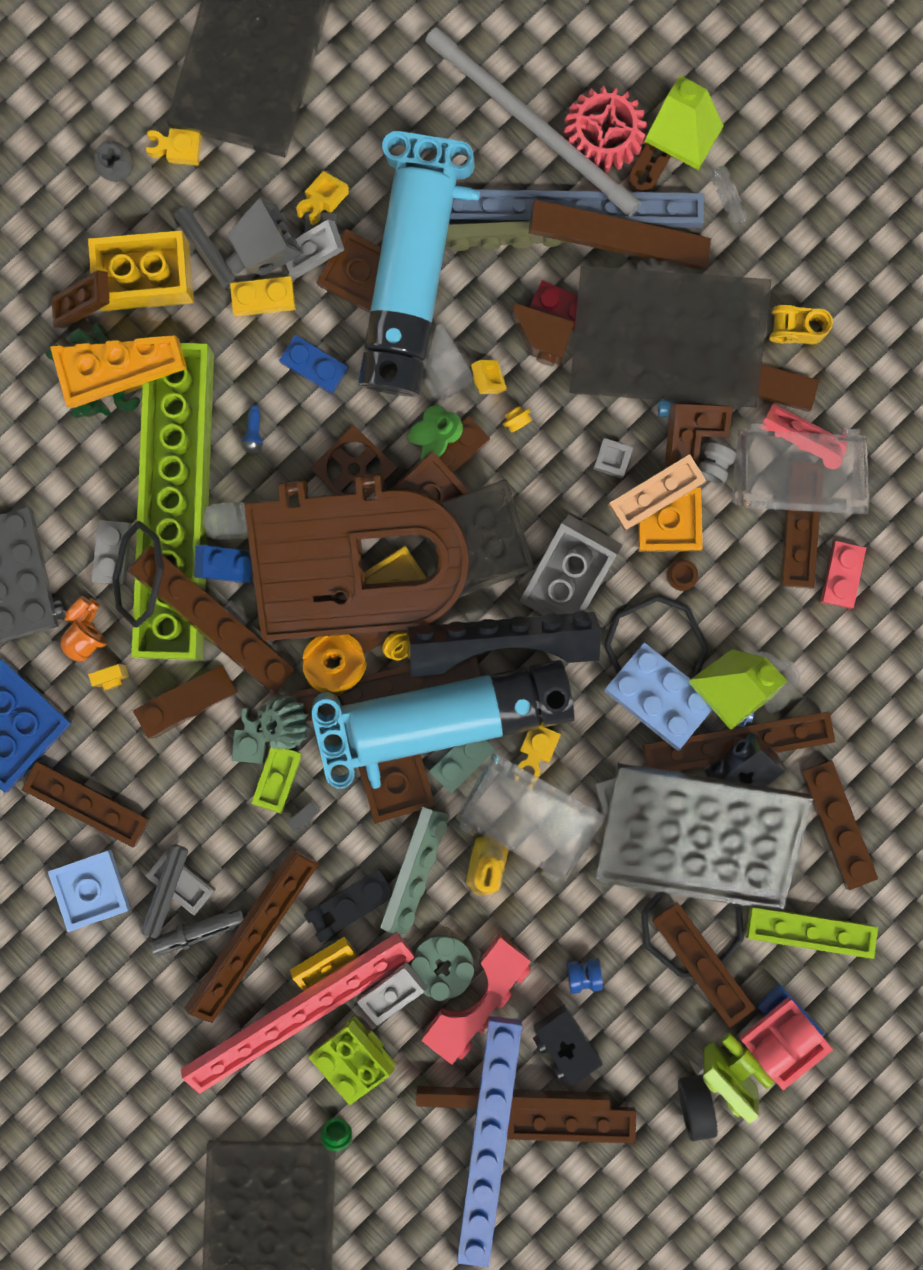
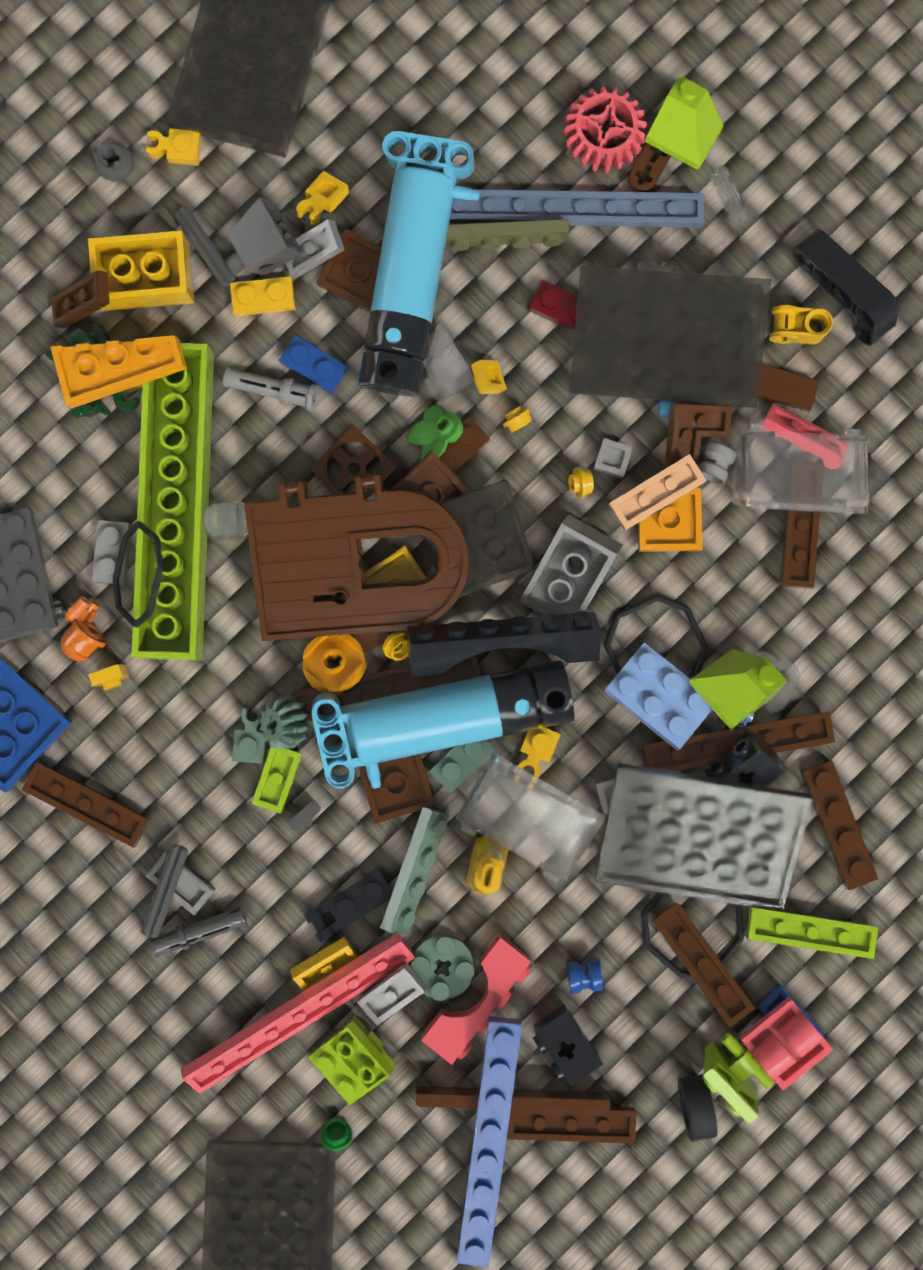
light blue plate [48,850,131,932] -> none
reddish brown plate [127,545,295,694] -> none
reddish brown slope [133,665,238,739] -> none
reddish brown tile [184,848,319,1023] -> none
blue plate [194,545,252,583] -> none
blue piece [241,406,263,454] -> none
light grey piece [426,27,641,217] -> none
reddish brown slope [512,303,574,366] -> none
reddish brown tile [528,199,711,271] -> none
reddish brown plate [667,560,698,591] -> none
coral plate [820,541,866,609] -> none
none -> light grey pin [223,367,319,412]
none -> yellow plate [568,467,594,498]
none -> black beam [792,229,899,346]

